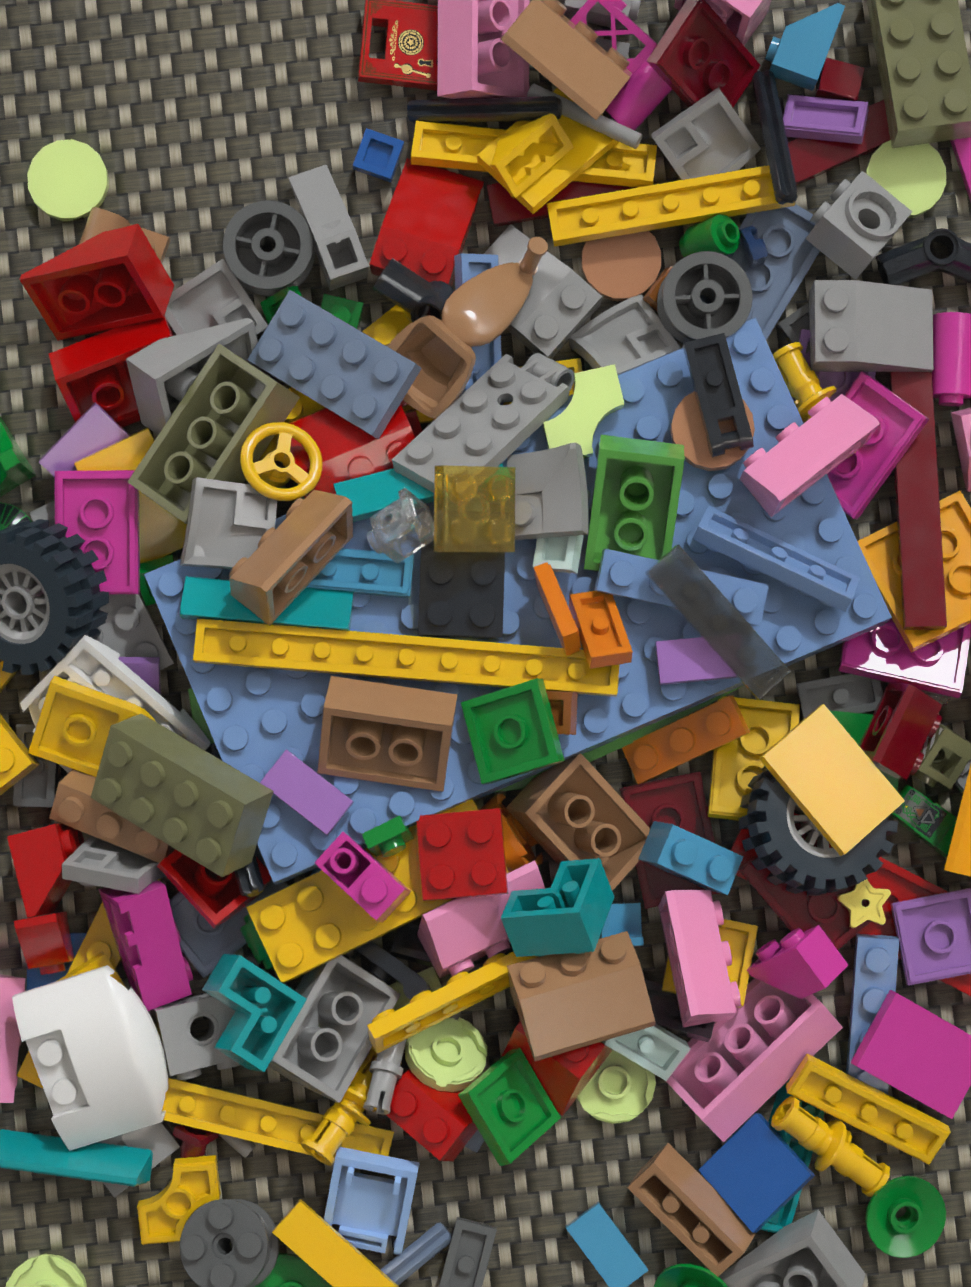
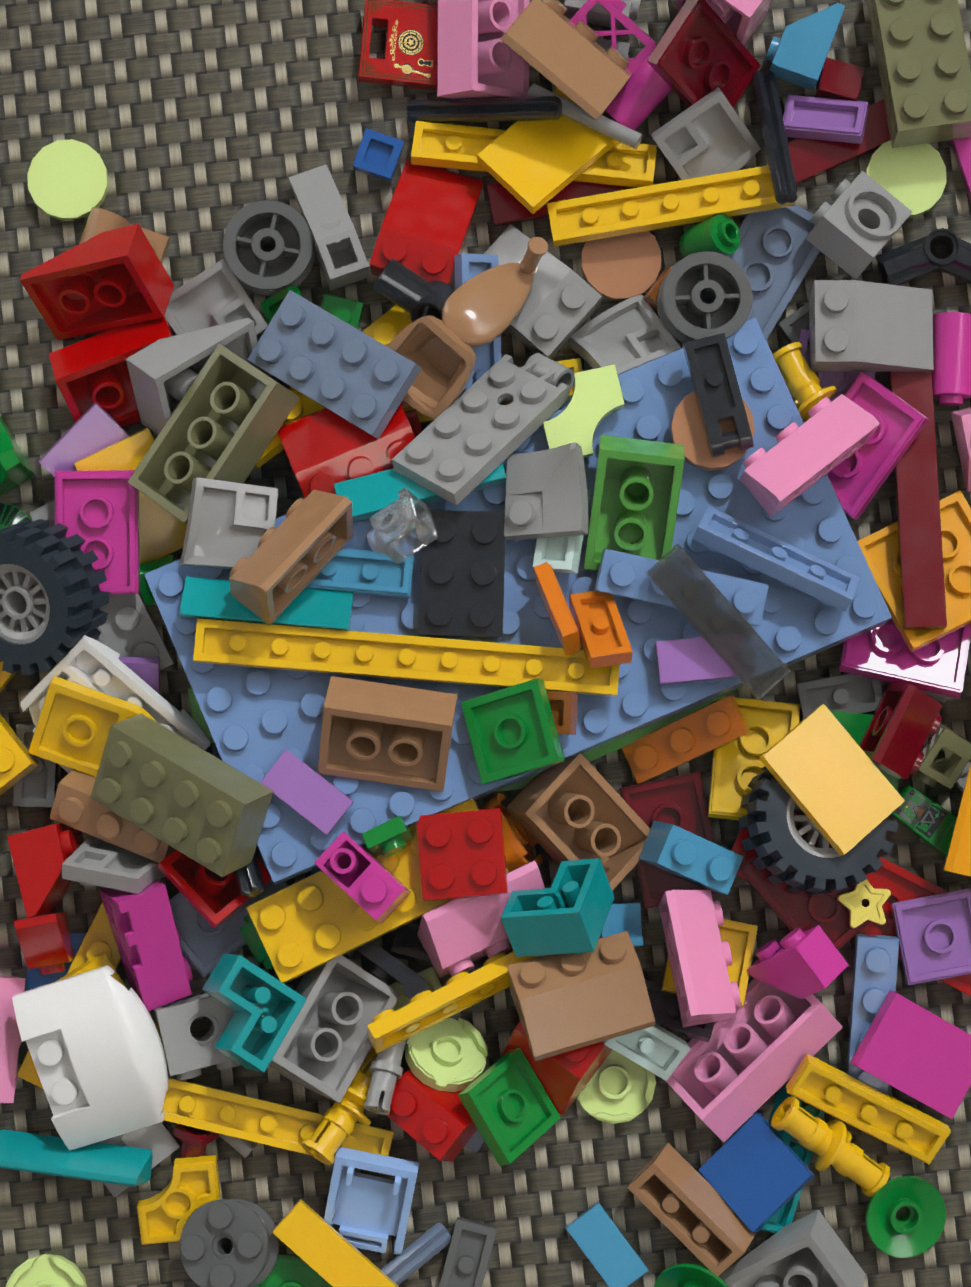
yellow piece [240,422,323,501] -> none
clear yellow plate [434,465,516,552] -> none
yellow slope [491,114,574,198] -> none
dark blue tile [739,225,768,268] -> none

